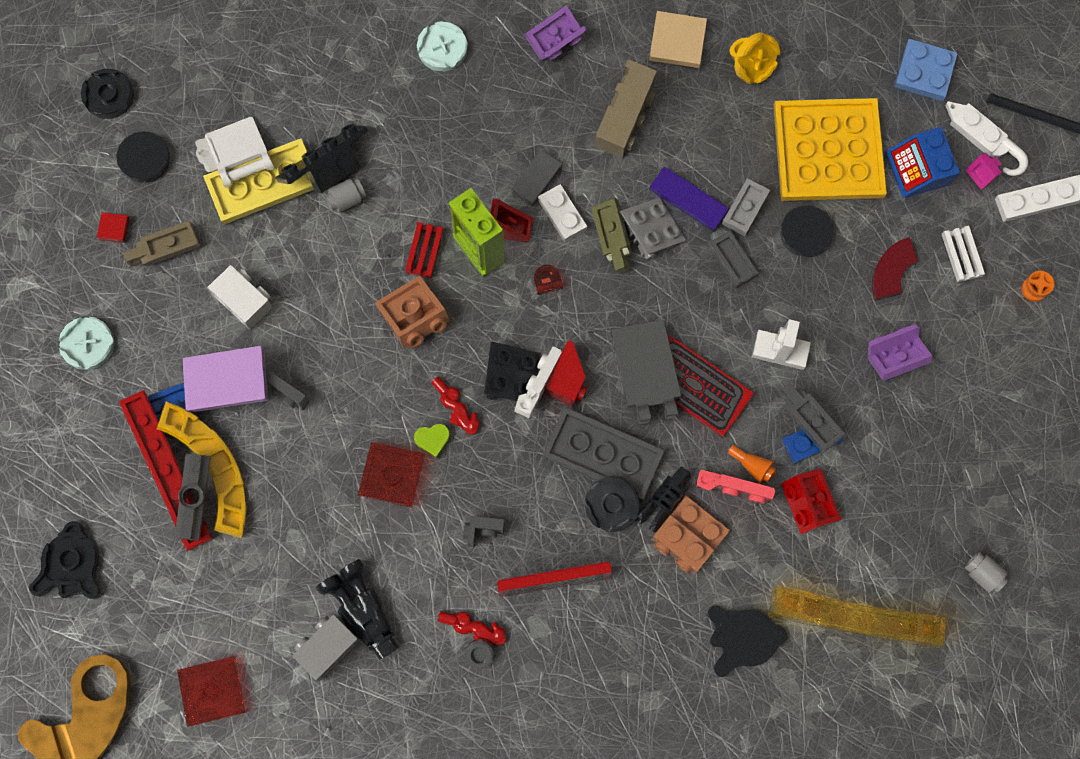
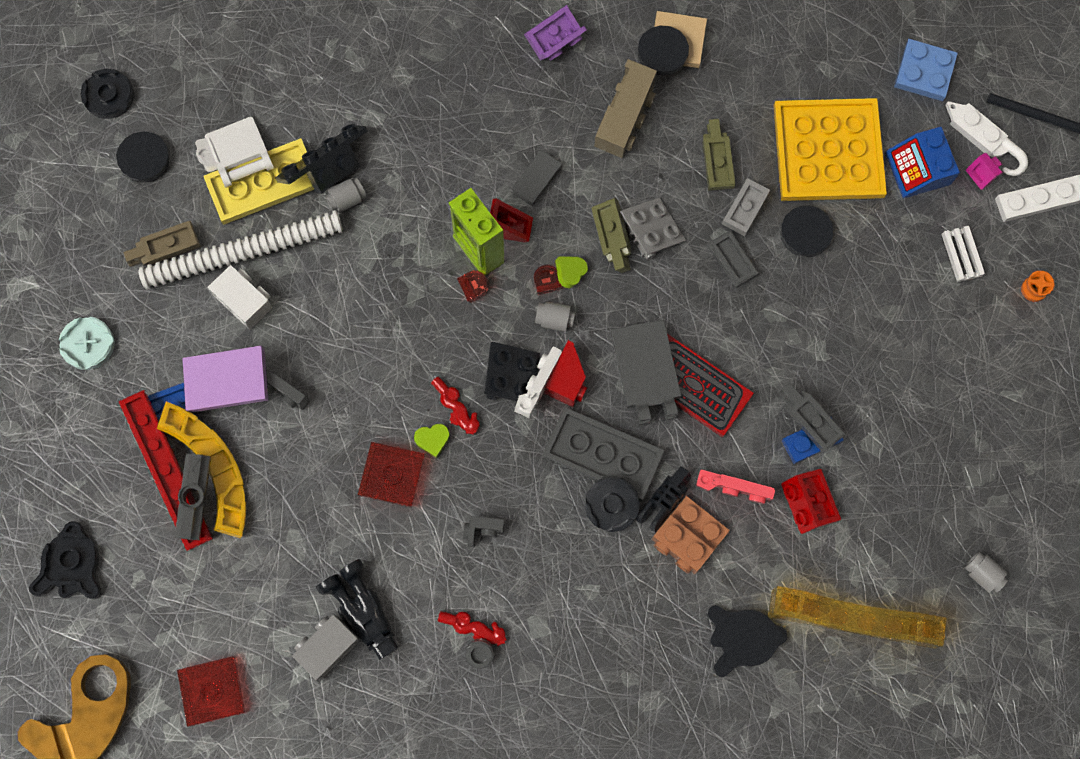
red tile [97,212,130,243] -> none
nougat plate [375,275,450,349] -> none
red tile [405,222,444,279] -> none
light aqua tile [417,21,468,72] -> none
red tile [497,562,612,598] -> none
white plate [538,184,587,243] -> none
dark purple tile [649,167,729,232] -> none
orange cone [727,445,777,484] -> none
yellow tile [730,32,780,84] -> none
white bracket [752,319,811,370] -> none
medium lavender bracket [868,324,932,381] -> none
dark red tile [872,237,918,301] -> none
none -> white piece [138,210,343,290]
none -> clear red tile [457,271,489,303]
none -> light grey brick [535,301,575,332]
none -> lime tile [555,256,588,288]
none -> black tile [637,25,689,76]
none -> olive hinge [702,119,735,191]

